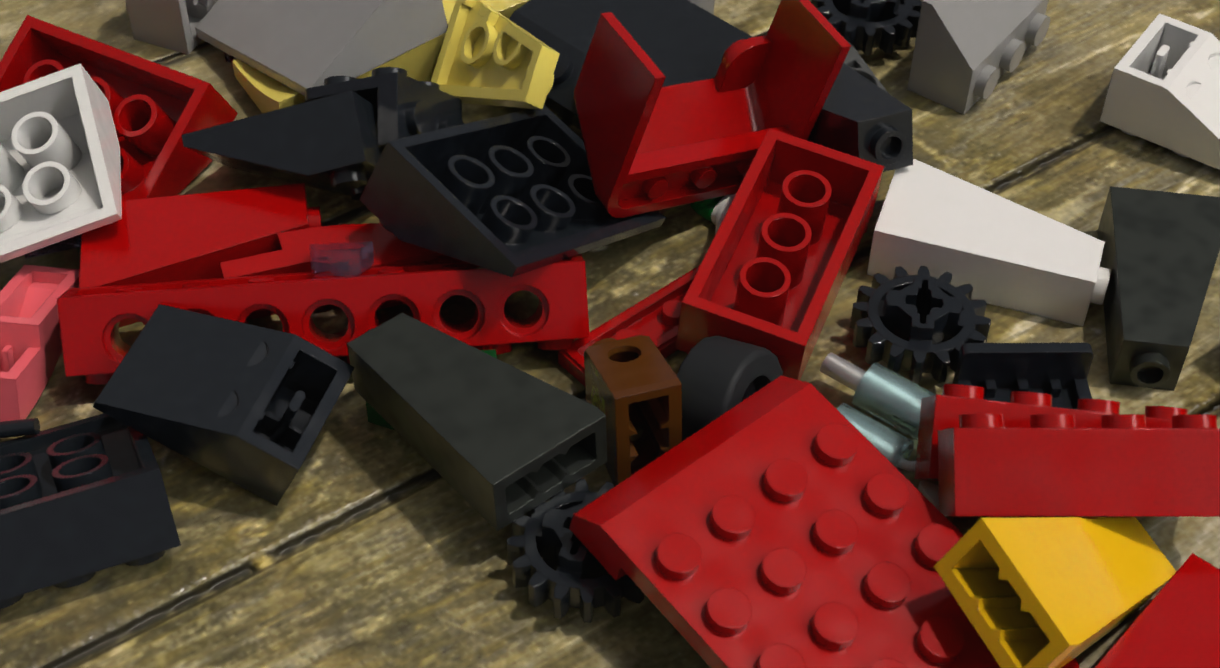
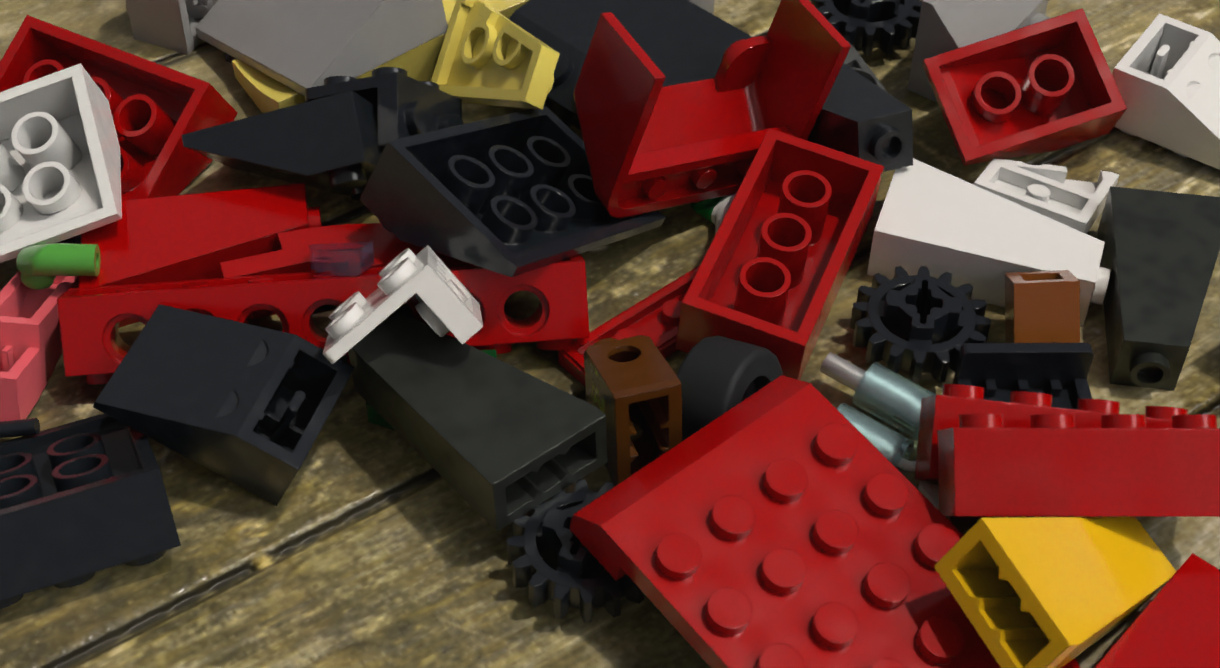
none -> bright green arm [16,243,101,290]
none -> white bracket [322,245,483,364]
none -> red slope [922,8,1127,166]
none -> white wing [974,158,1119,234]
none -> dark orange brick [1005,270,1080,343]

